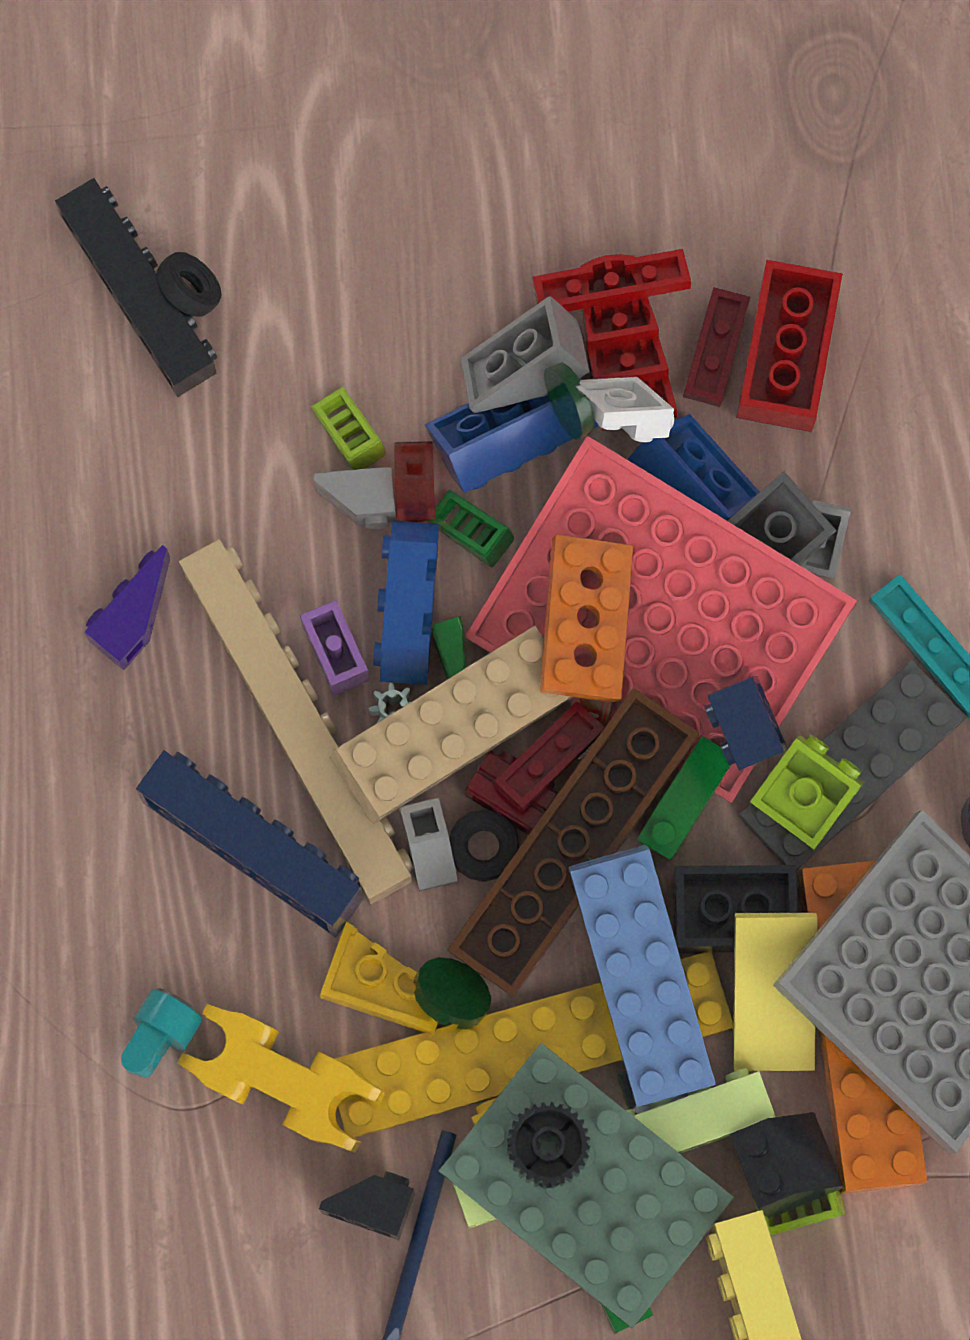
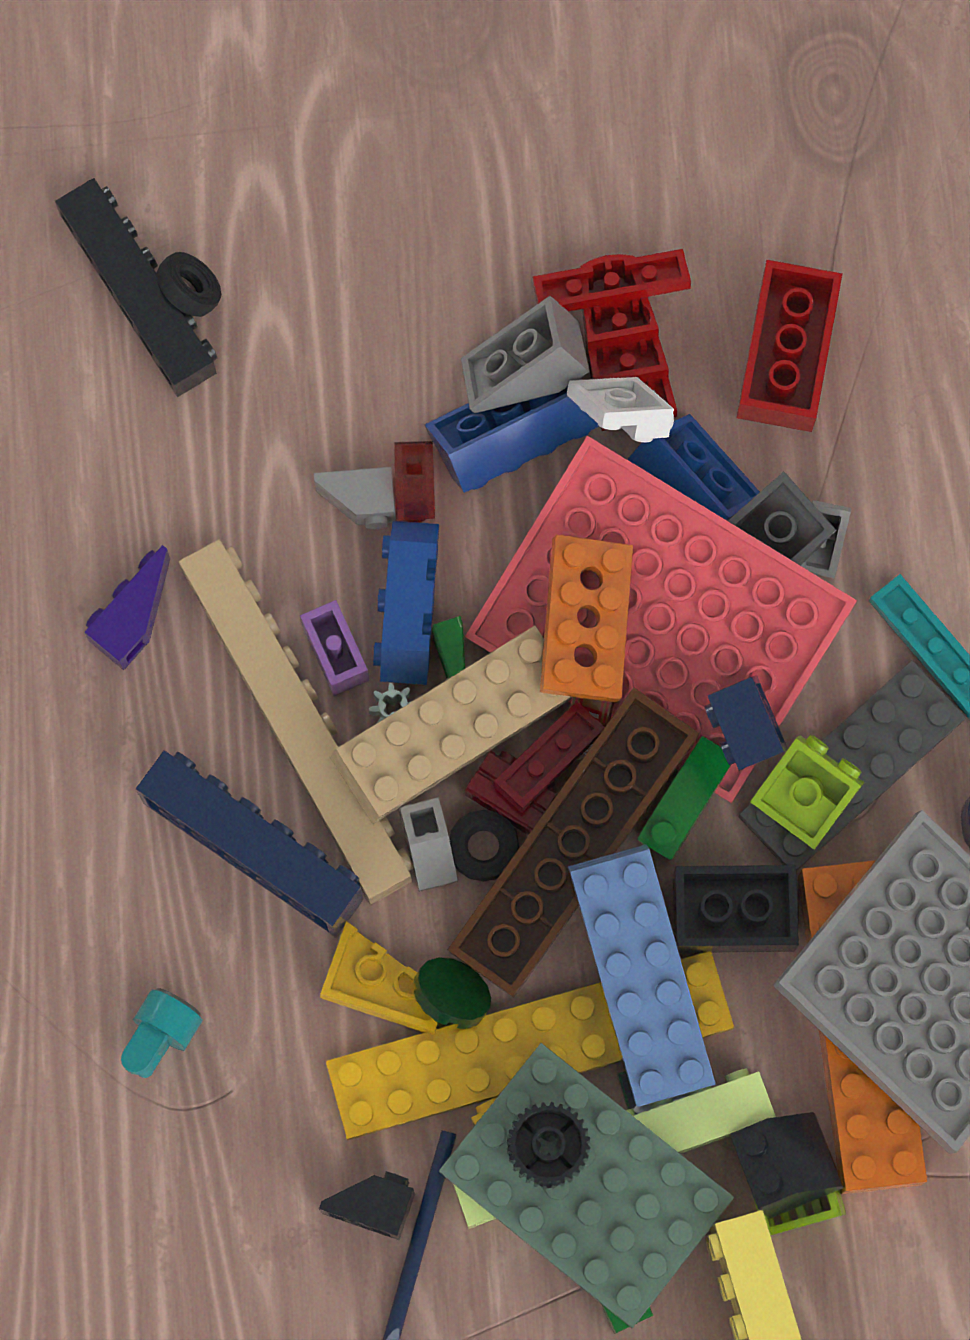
yellow piece [177,1004,385,1153] -> none
lime slope [311,387,386,470] -> none
green slope [426,489,514,568] -> none
dark green tile [544,362,595,440] -> none
dark red plate [683,287,750,407] -> none
light yellow tile [733,913,817,1071] -> none

